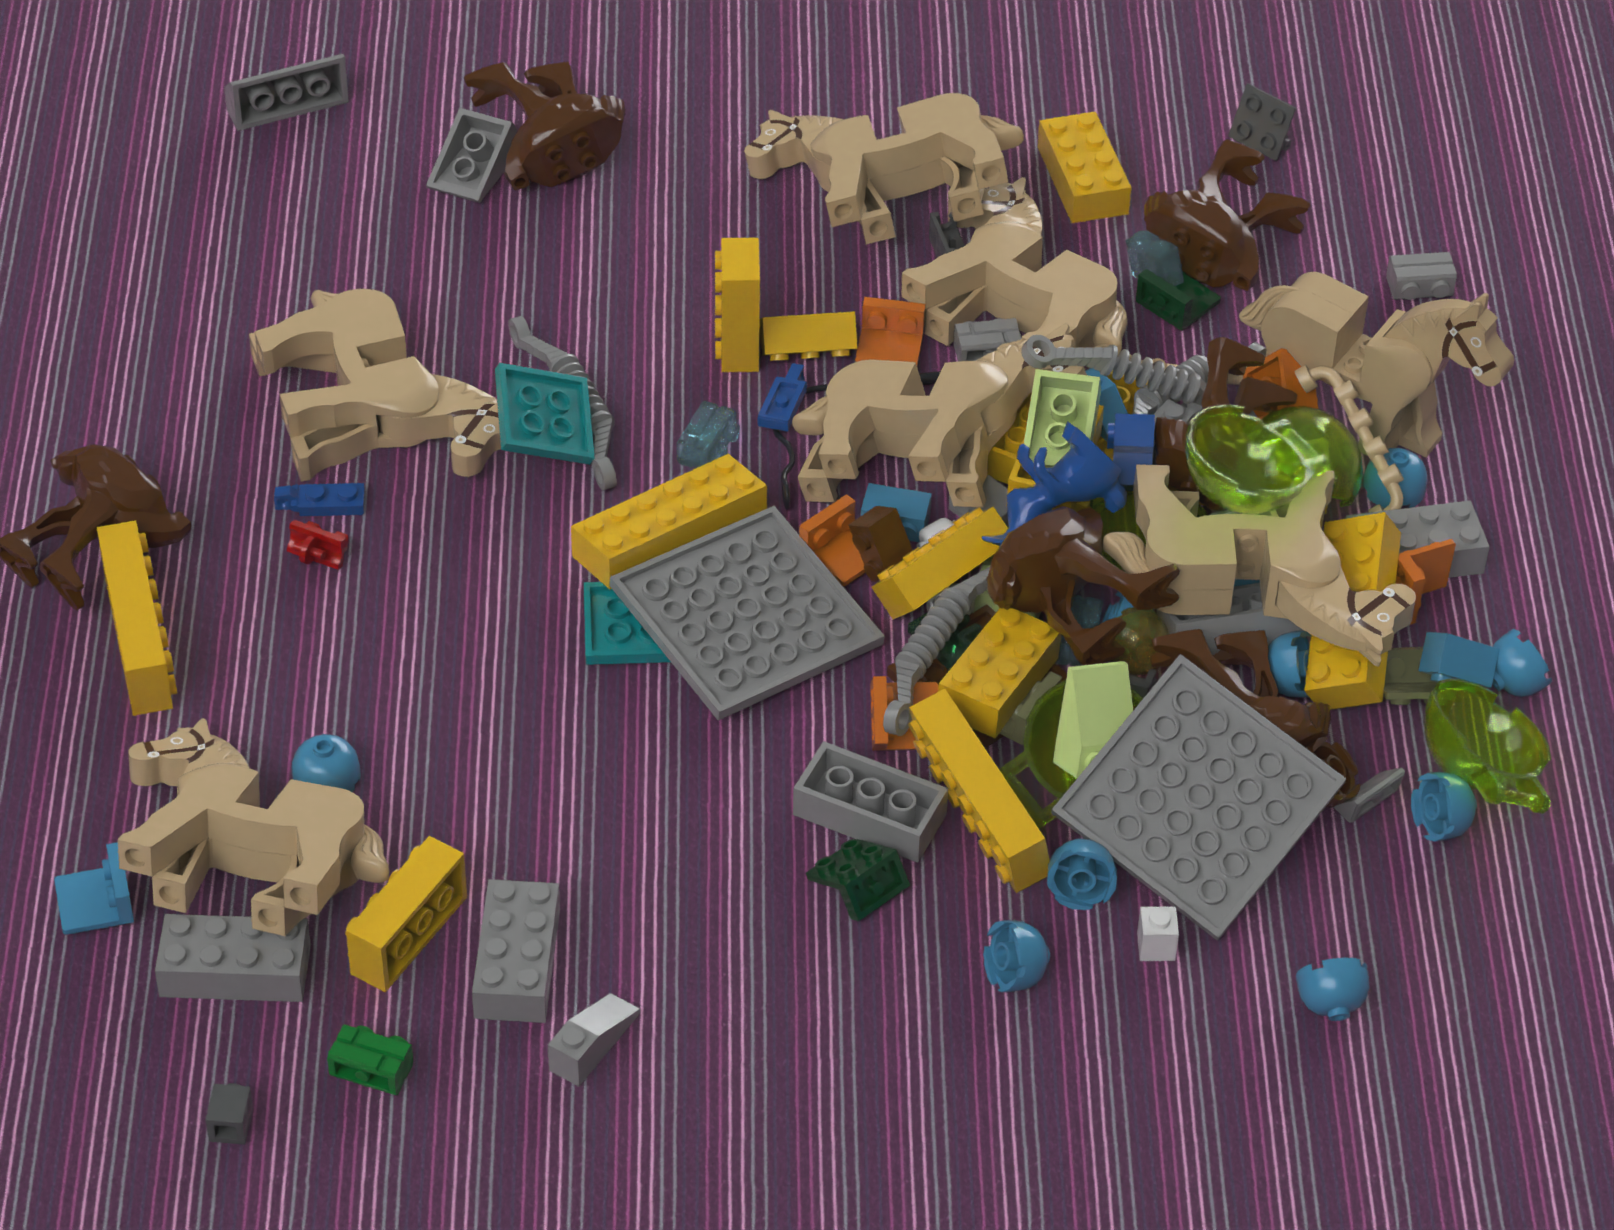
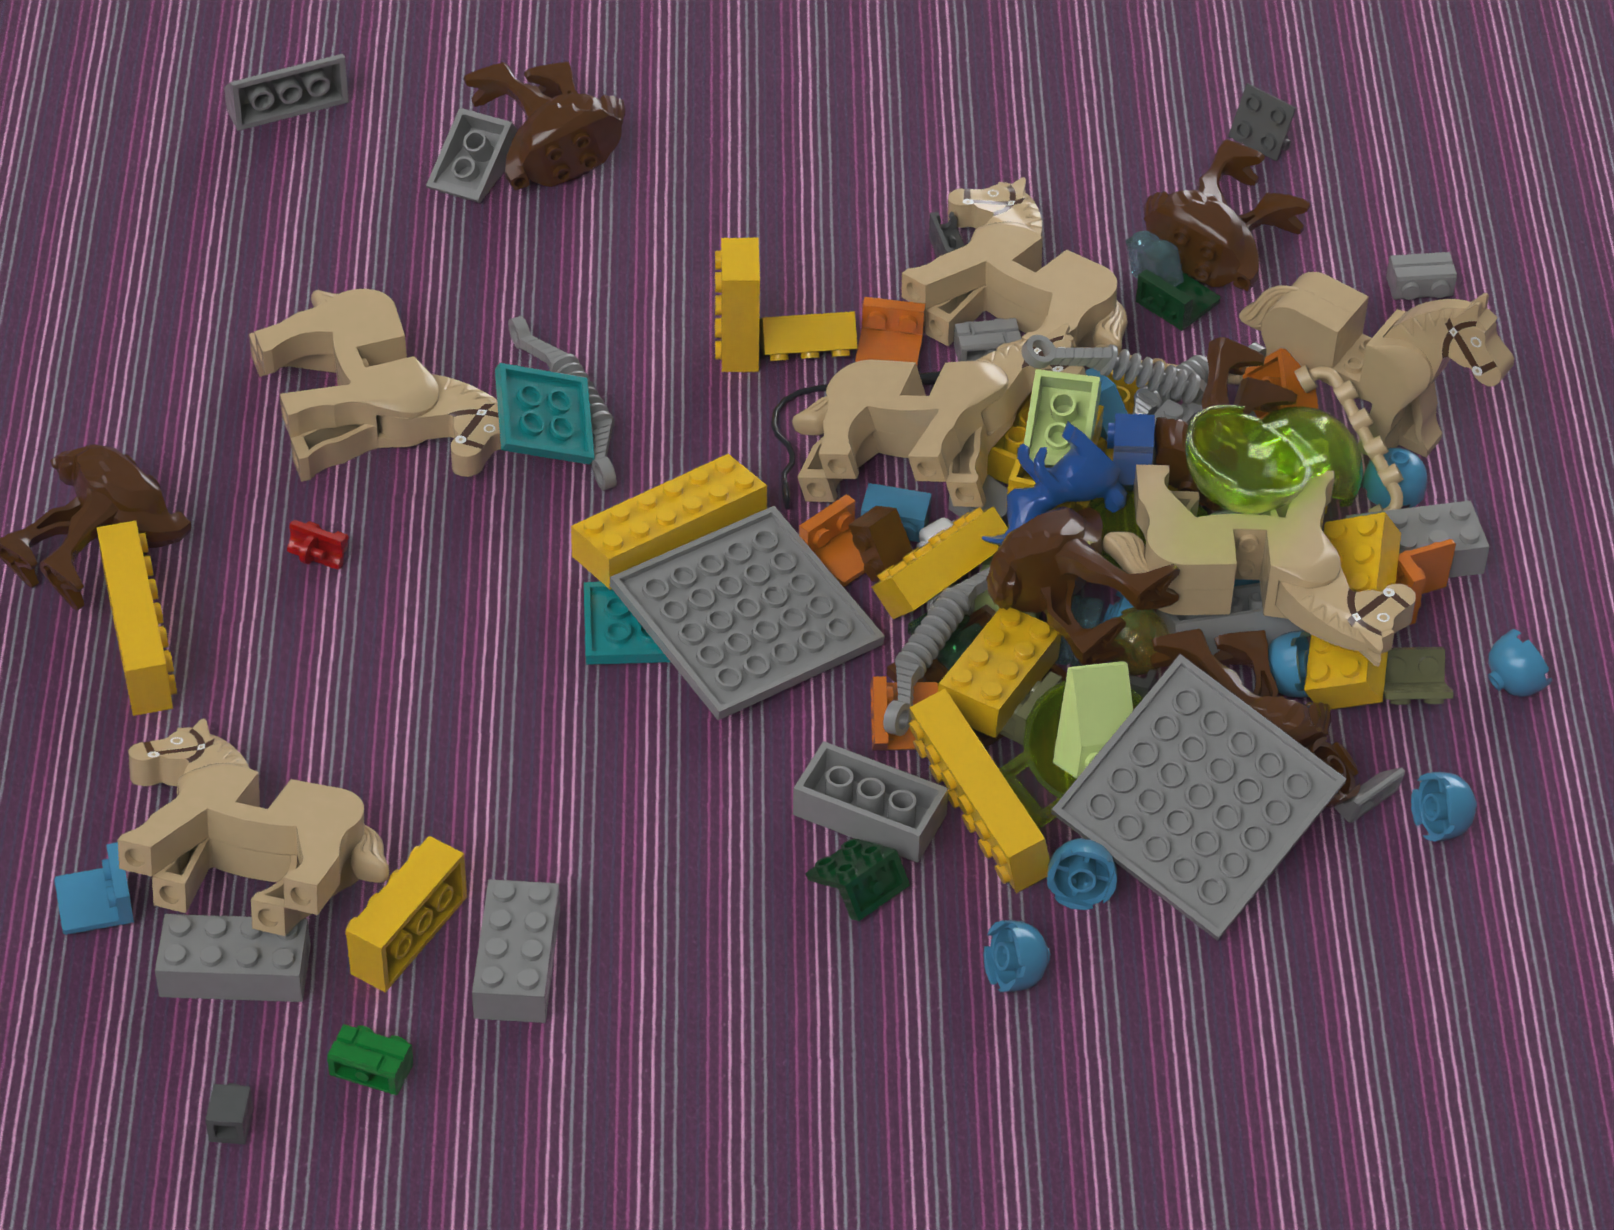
blue hinge [274,483,365,516] -> none
dark azure cylinder [291,734,361,792] -> none
light grey slope [548,993,640,1087] -> none
clear light blue brick [677,400,740,468] -> none
tan animal [744,93,1024,244] -> none
blue hinge [757,363,807,432] -> none
yellow brick [1037,111,1131,223] -> none
white brick [1137,907,1179,961] -> none
dark azure cylinder [1296,958,1369,1021] -> none
dark azure brick [1418,632,1499,692] -> none
clear neon green windscreen [1423,678,1551,814] -> none

